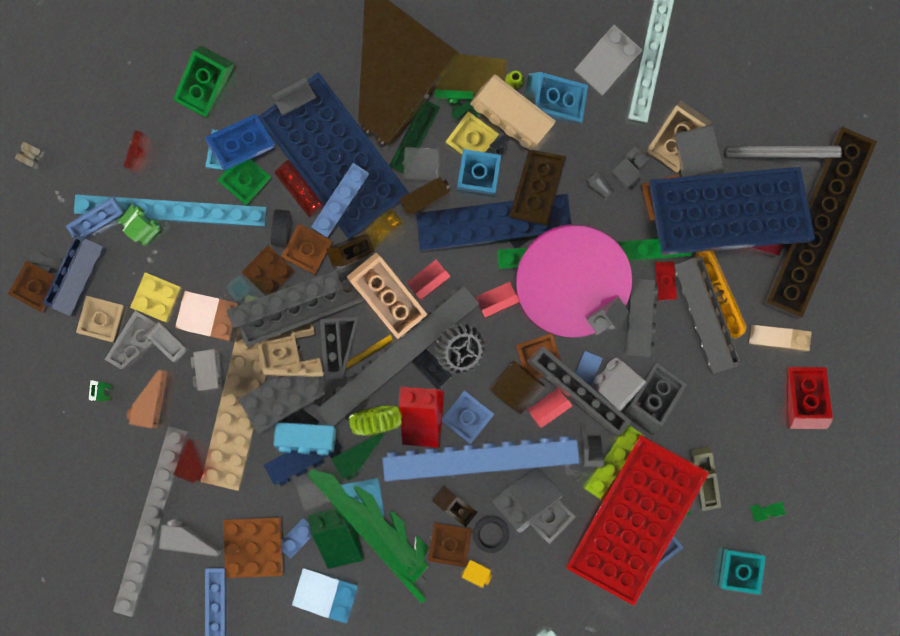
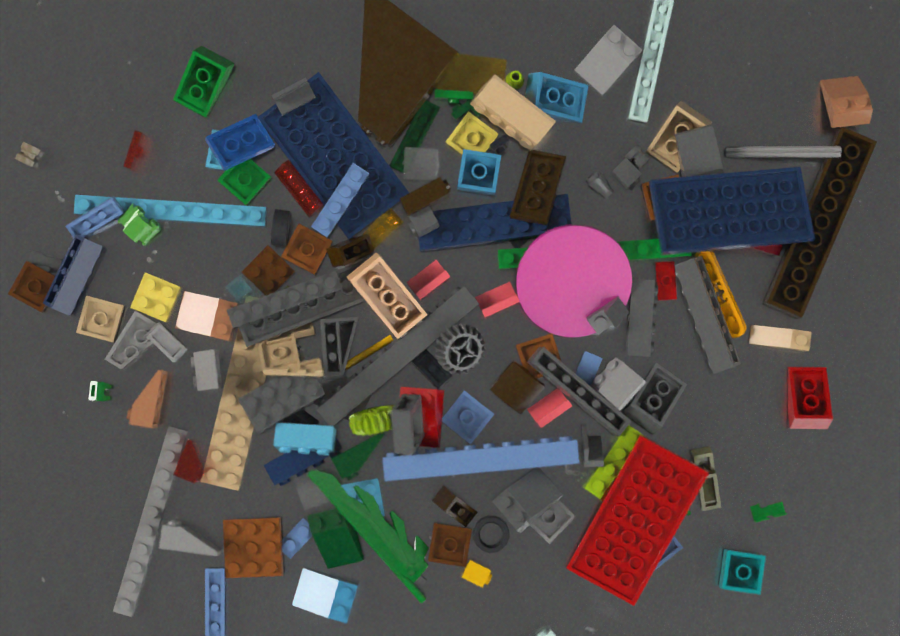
none -> dark grey window [391,394,424,455]
none -> dark grey brick [408,206,440,237]
none -> nougat slope [820,76,873,128]

